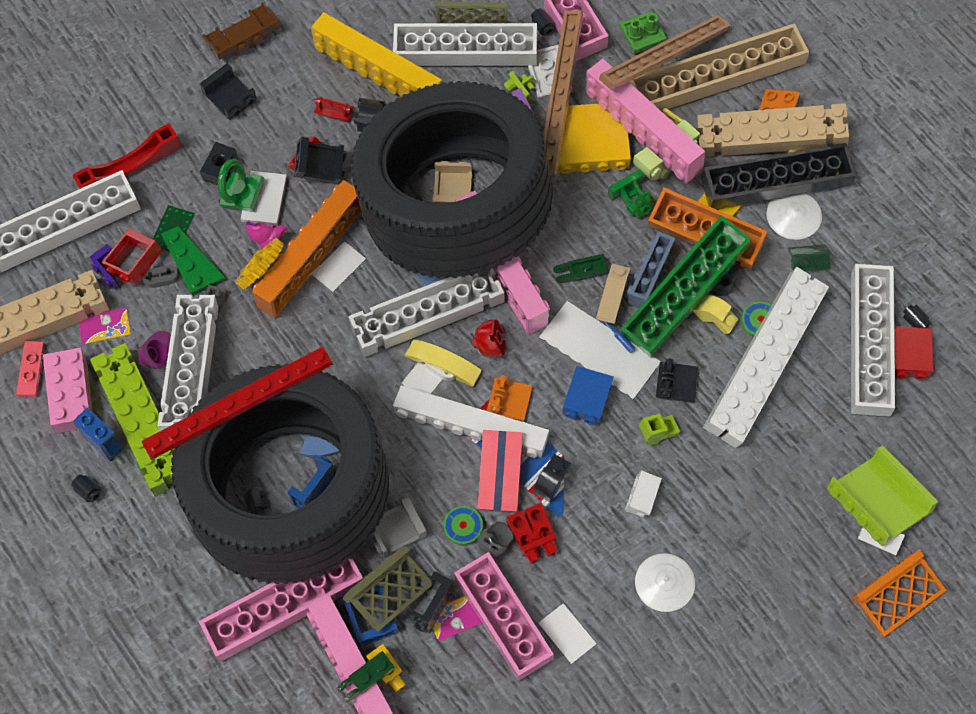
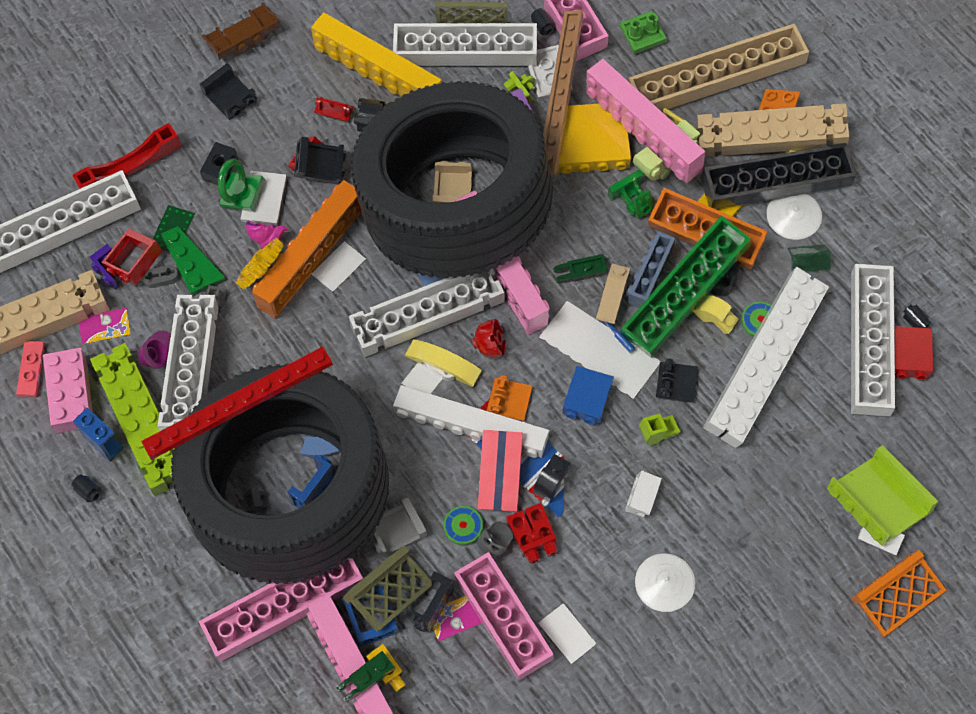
medium nougat plate [599,15,731,90] -> none

